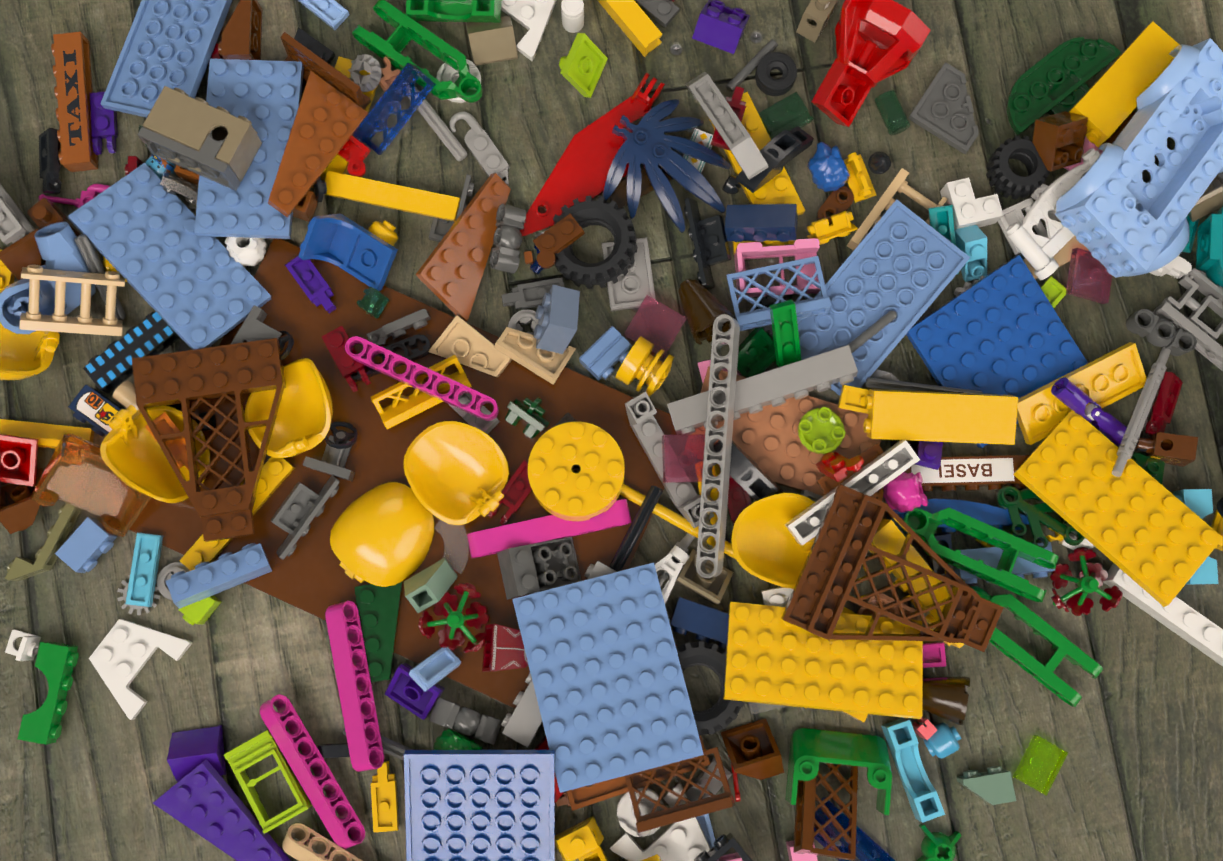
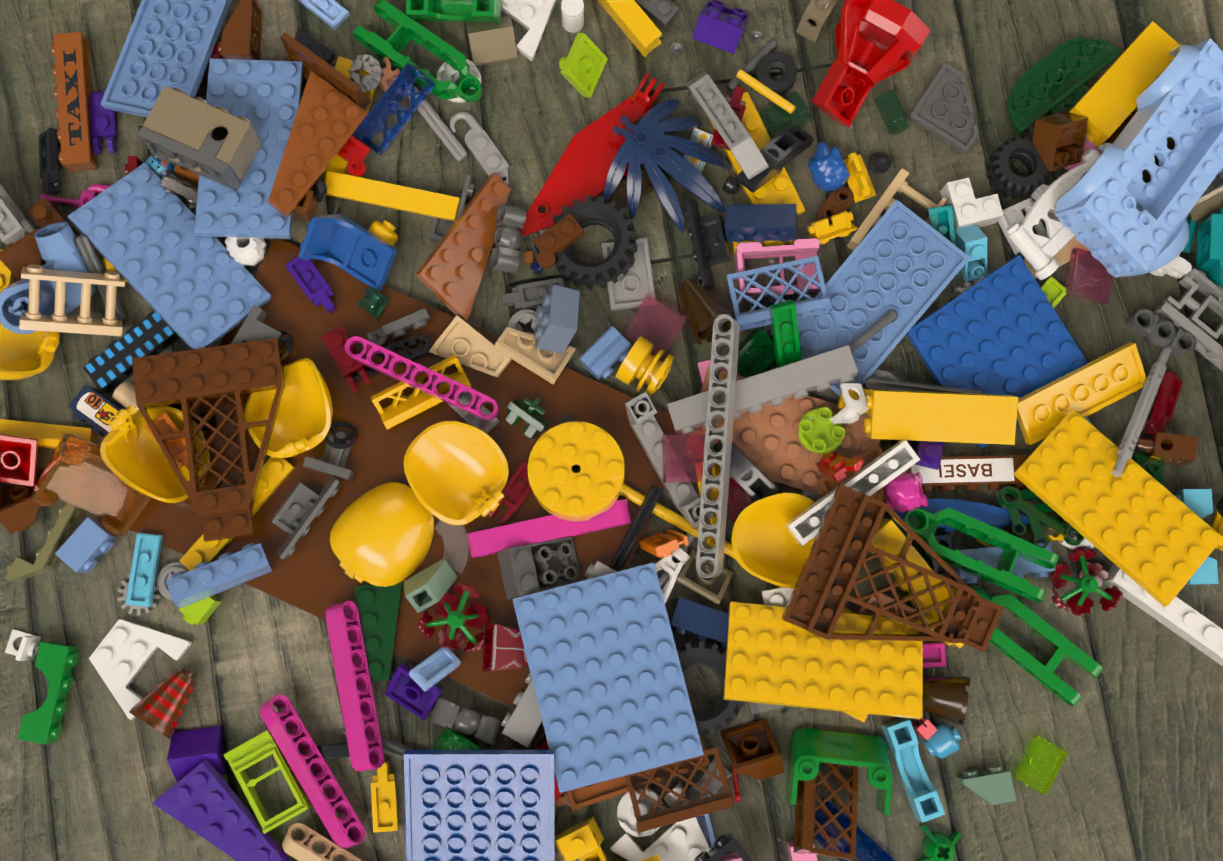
dark purple piece [1051,377,1127,446] -> none
none -> reddish brown cone [129,668,196,739]
none -> orange plate [639,529,689,558]
none -> yellow bar [736,69,796,114]
none -> white bracket [832,383,869,424]

